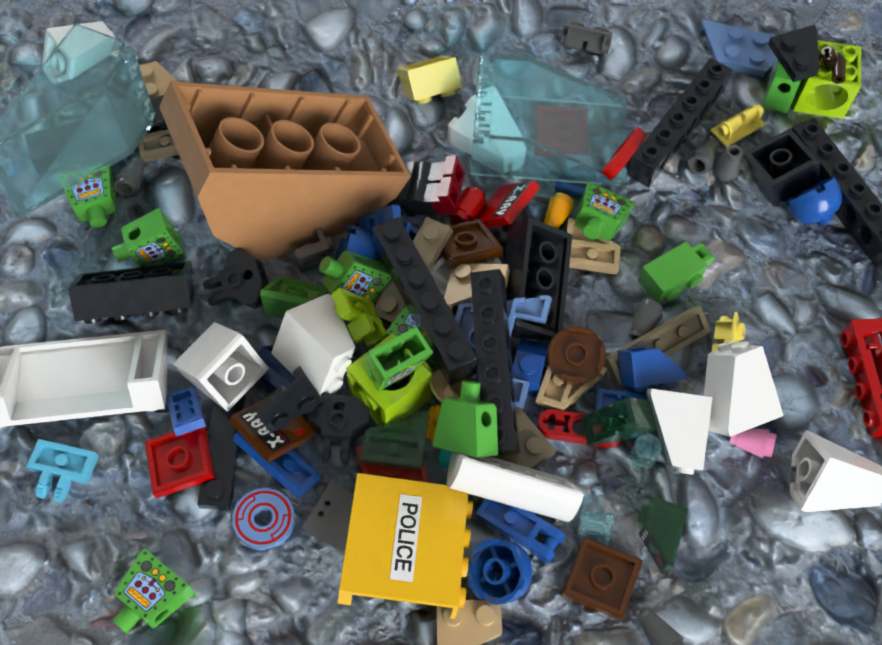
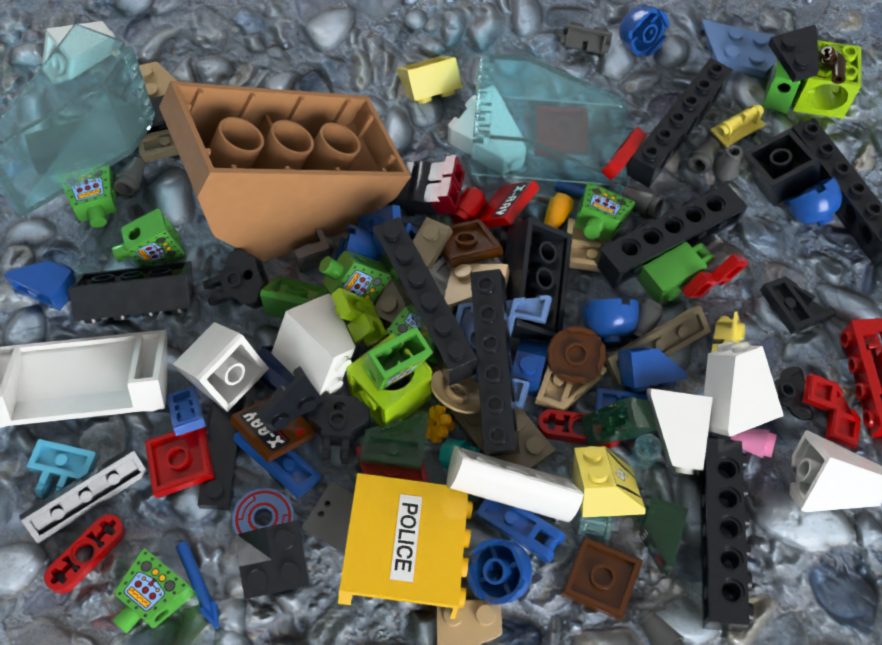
bright green torso [433,381,498,458] -> none
none -> blue slope [4,260,76,311]
none -> plate [19,446,149,544]
none -> red beam [44,514,126,594]
none -> blue piece [176,542,219,629]
none -> black slope [236,520,311,600]
none -> light yellow slope [572,446,645,517]
none -> blue cylinder [582,298,639,343]
none -> black brick [595,184,748,288]
none -> blue cylinder [619,5,669,57]
none -> dark grey cone [622,186,664,217]
none -> red tile [681,254,749,298]
none -> black brick [699,438,754,632]
none -> black wing [760,276,837,335]
none -> black plate [774,366,813,420]
none -> red tile [803,373,861,449]

